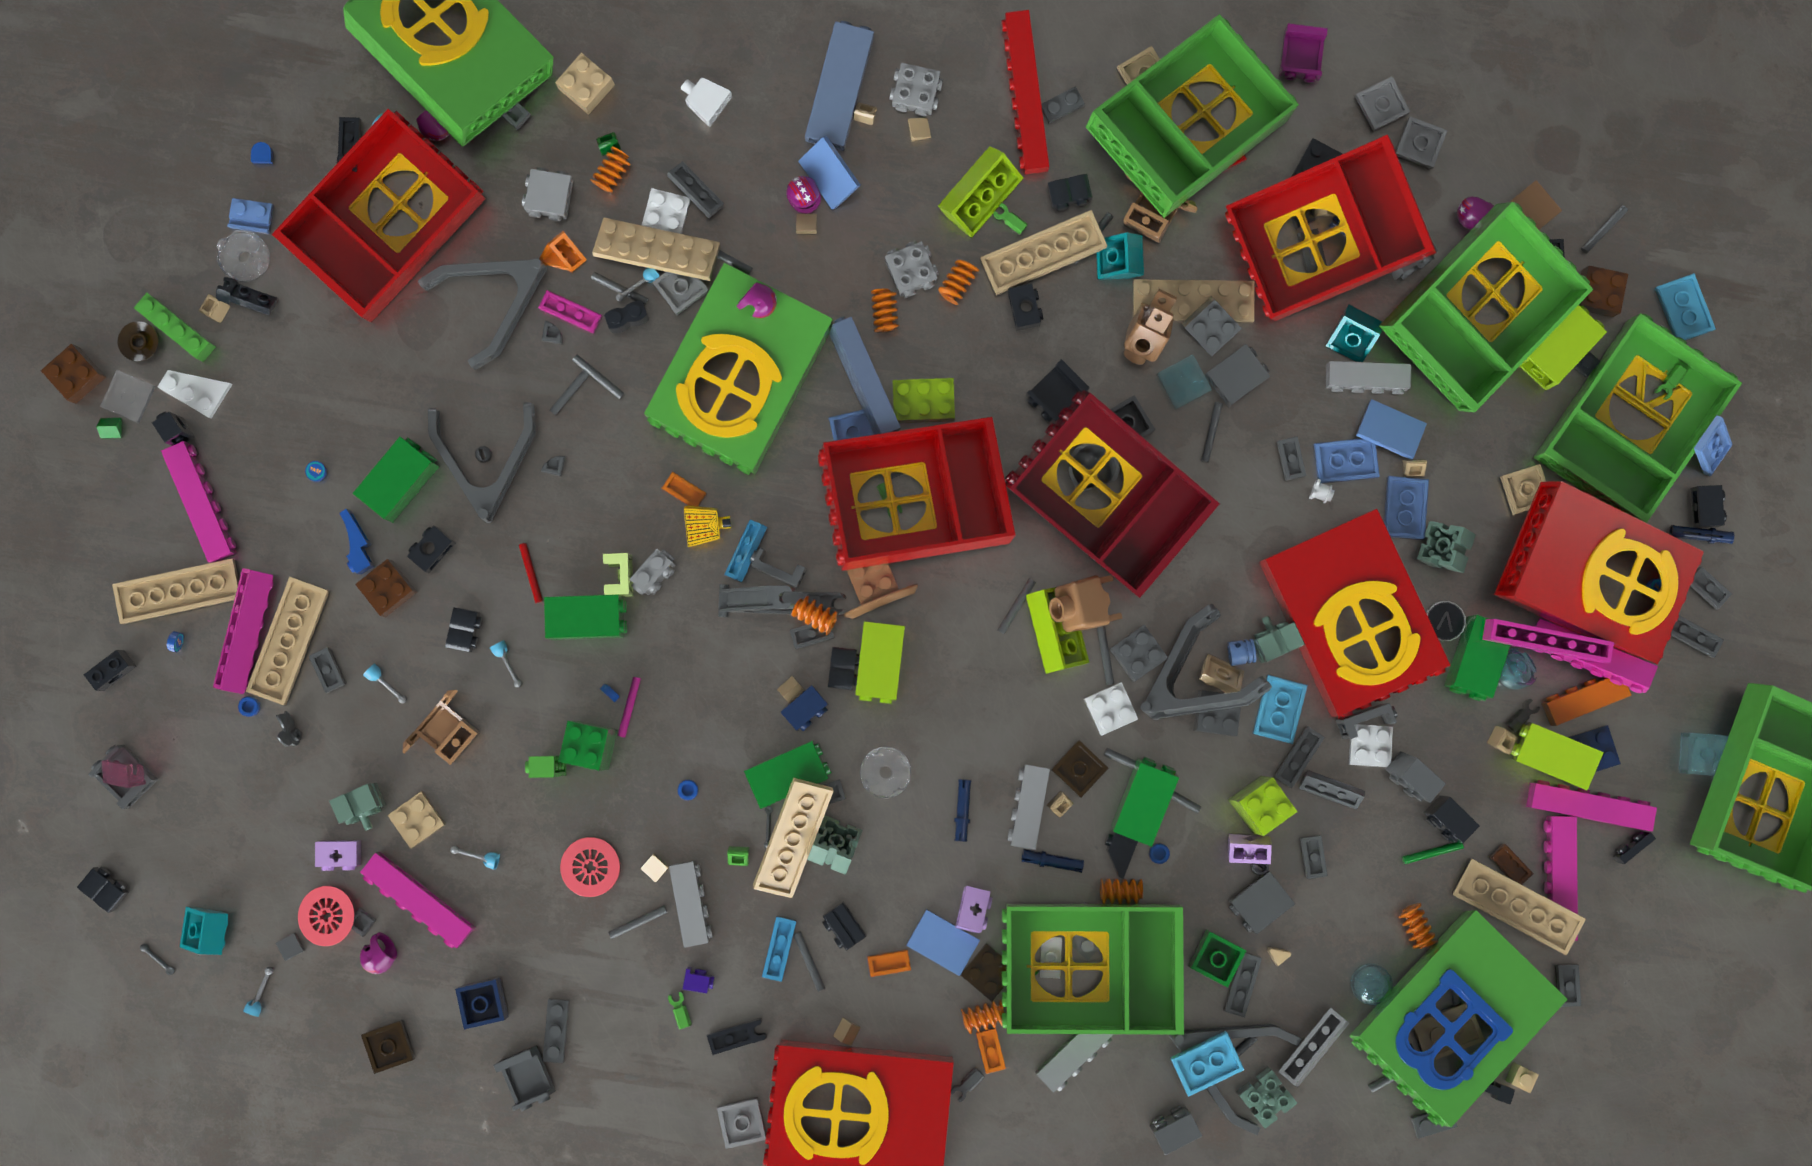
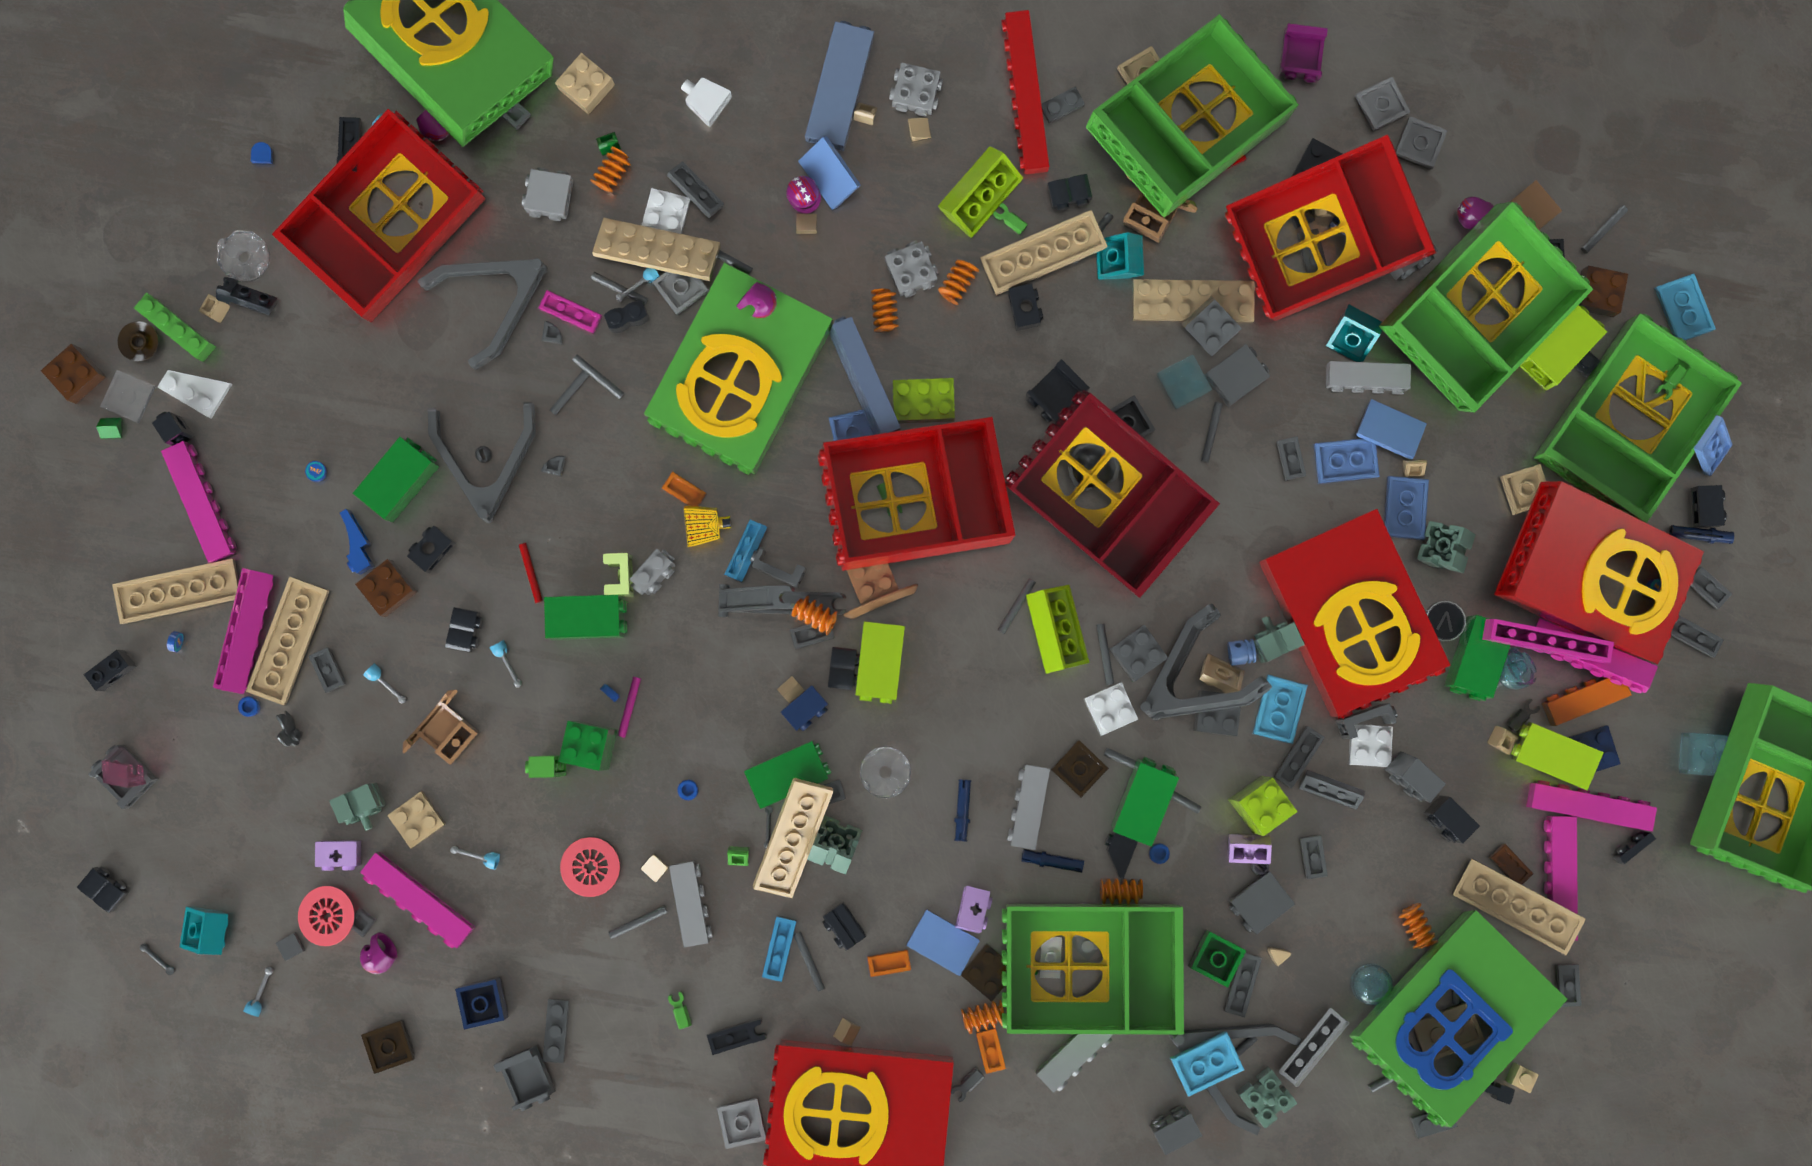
medium blue plate [227,198,274,234] -> none
orange slope [539,231,587,273] -> none
dark purple brick [683,967,715,994] -> none
tan slope [1046,791,1074,818] -> none
medium nougat piece [1049,575,1122,632] -> none
medium nougat piece [1123,289,1177,365] -> none
white brick [1309,479,1335,504] -> none
green bar [1402,842,1464,864] -> none

